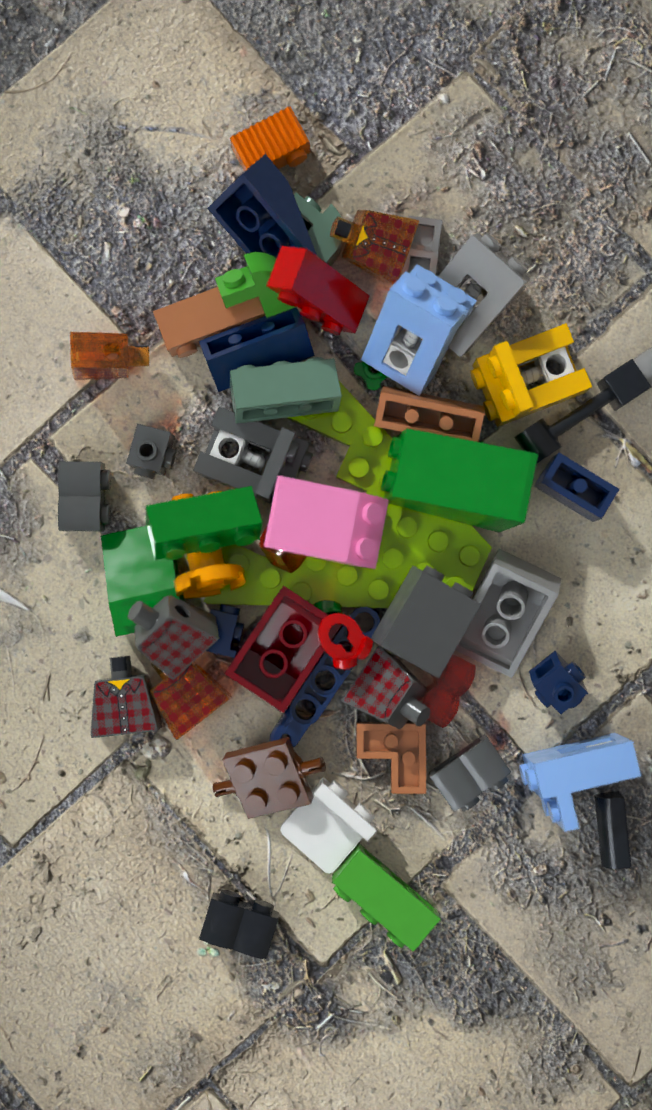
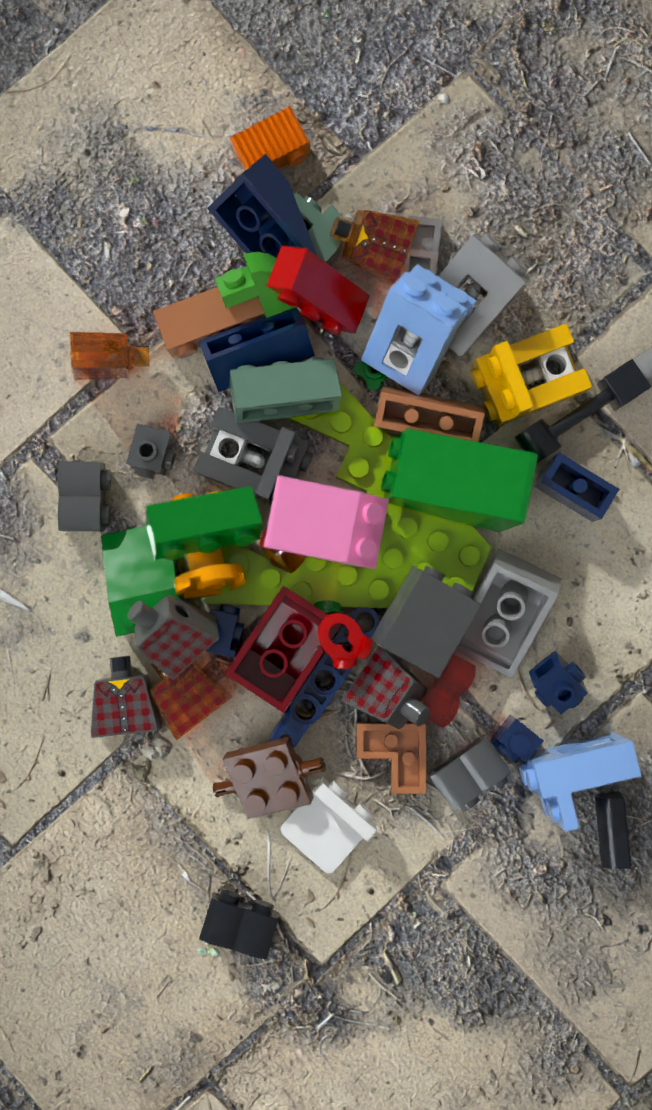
bright green brick [332,843,441,952] -> none
none -> dark blue brick [490,715,544,763]

